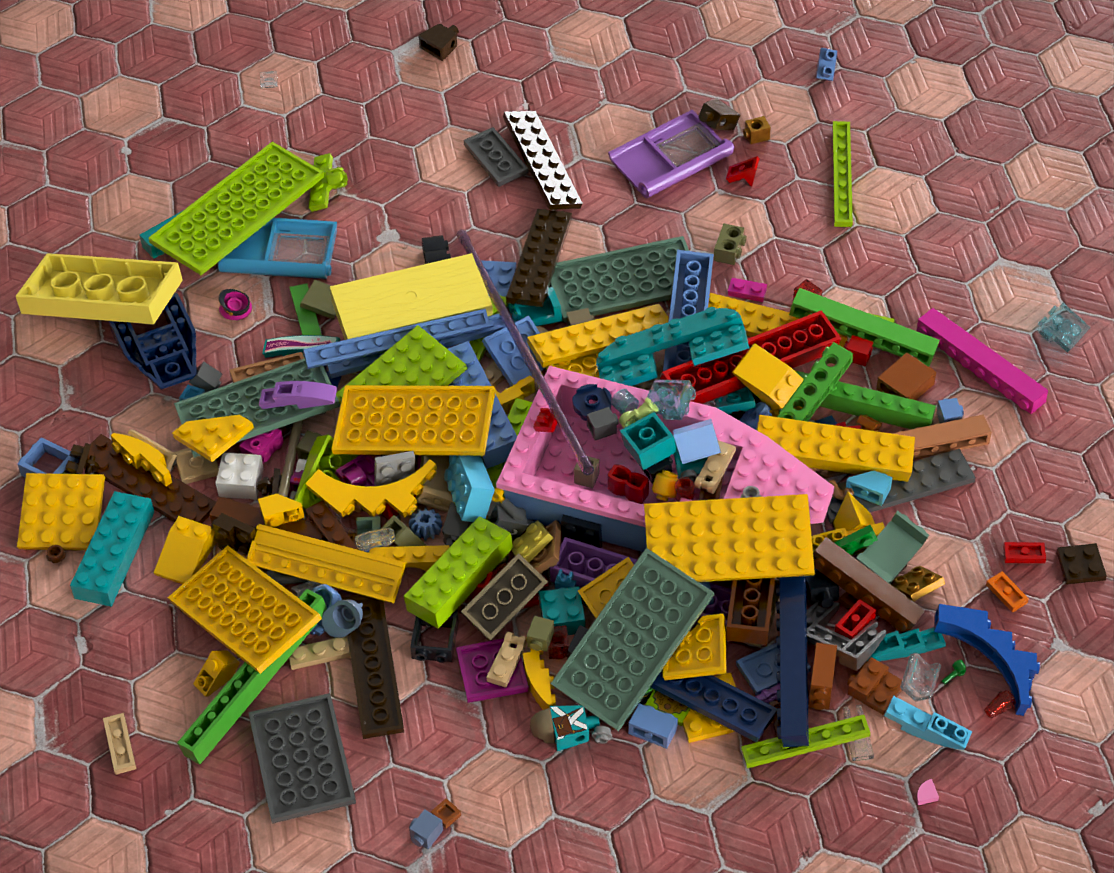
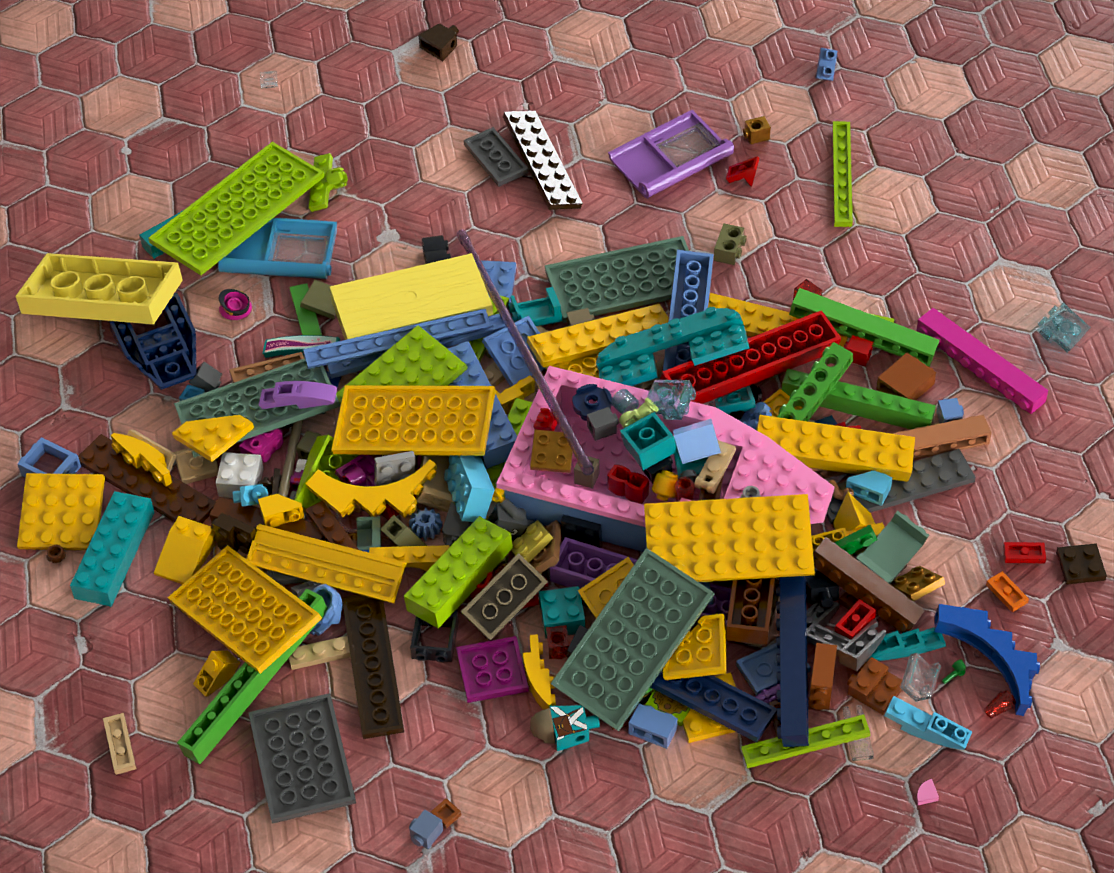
dark brown hips [64,443,99,474] -> none
sand blue piece [322,599,363,638] -> none
clear plate [355,528,395,551] -> none
tan plate [487,632,527,688] -> none
dark brown plate [506,209,572,307] -> none
olive brick [527,616,555,652] -> none
dark azure plate [555,569,576,589] -> none
light grey plate [592,726,612,744] -> none
dark brown torso [698,99,741,130] -> none
dark pink plate [728,278,767,302] -> none
yellow slope [731,344,804,410] -> none
dark orange plate [857,415,882,431] -> none
none -> medium azure hips [233,484,268,506]
none -> pearl gold plate [530,430,575,473]

